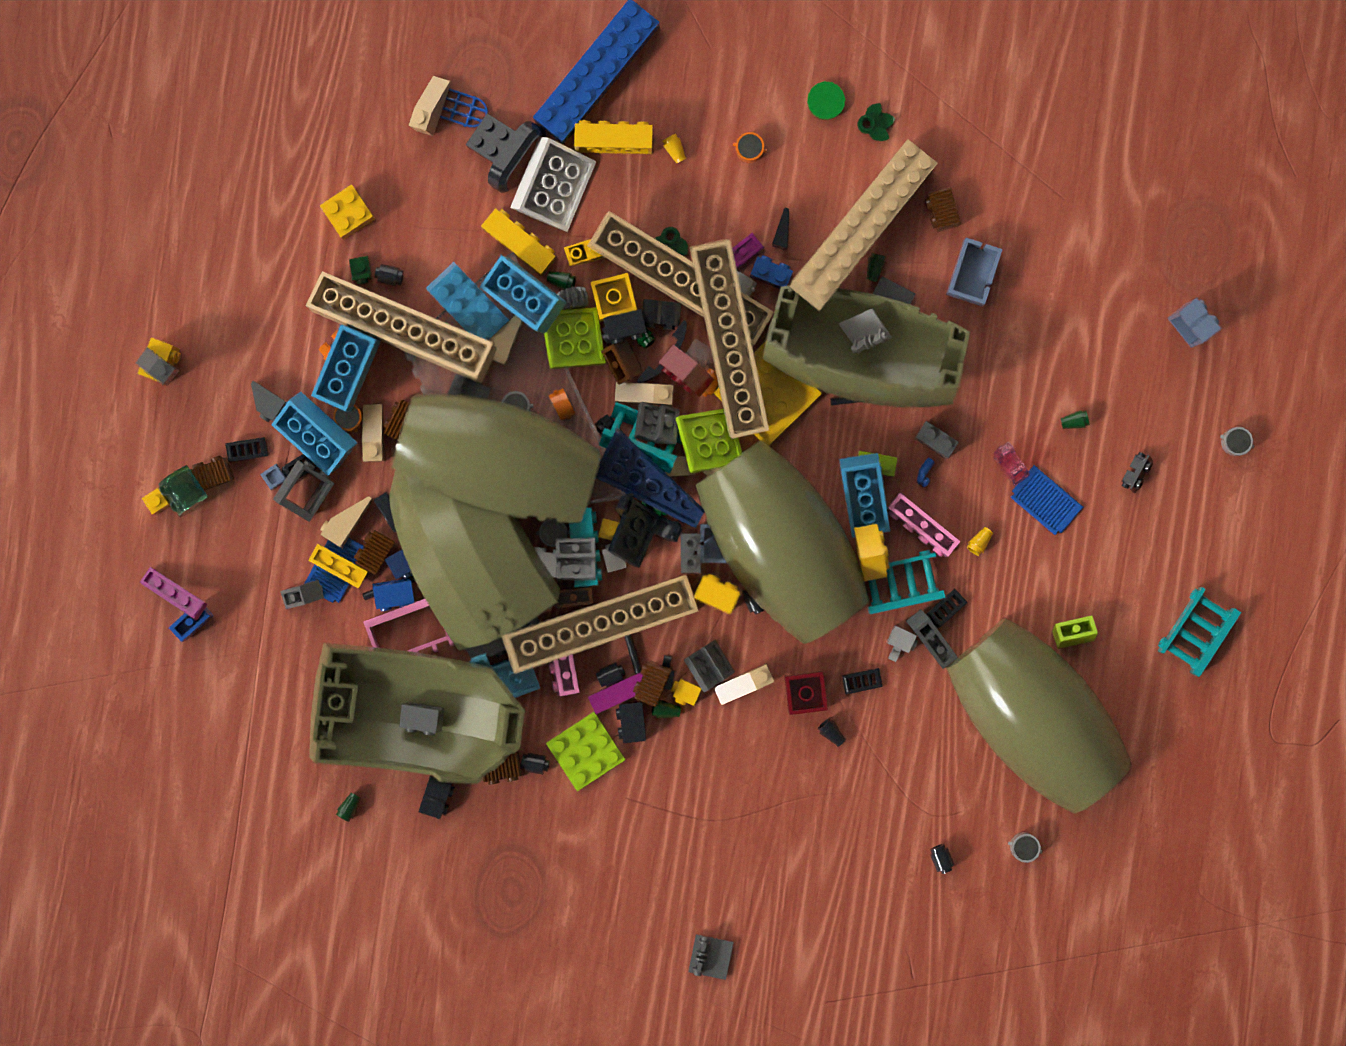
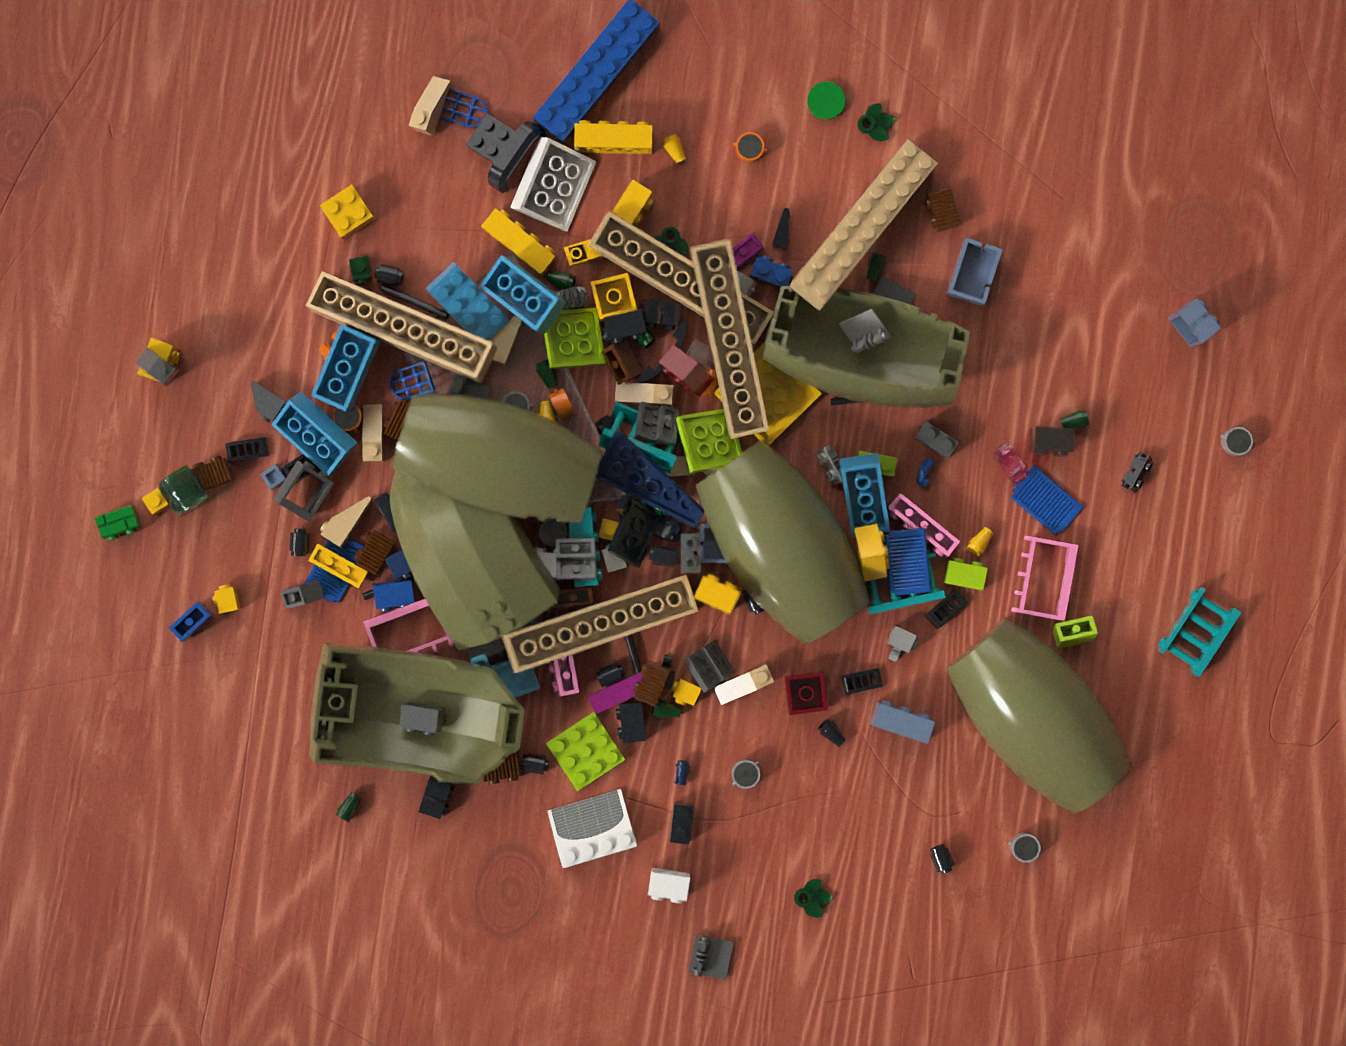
magenta tile [139,567,208,620] -> none
dark grey slope [906,609,958,669] -> none
none -> green brick [95,505,142,541]
none -> yellow brick [212,584,241,614]
none -> black brick [289,528,310,557]
none -> black bar [381,284,450,320]
none -> blue window [390,361,435,400]
none -> dark green cone [535,359,558,388]
none -> yellow cone [539,401,558,423]
none -> slope [547,789,637,868]
none -> yellow brick [612,179,654,227]
none -> white brick [648,868,690,903]
none -> black brick [649,545,678,568]
none -> black brick [670,802,694,845]
none -> dark blue pin [674,760,690,785]
none -> pearl dark grey piece [731,759,760,789]
none -> dark green plate [794,879,833,918]
none -> light grey hinge [816,445,843,485]
none -> sand blue piece [870,699,935,744]
none -> blue window [885,528,931,595]
none -> lime brick [944,557,988,590]
none -> bright pink hinge [1011,536,1078,621]
none -> clear smoke brick [1029,427,1074,457]

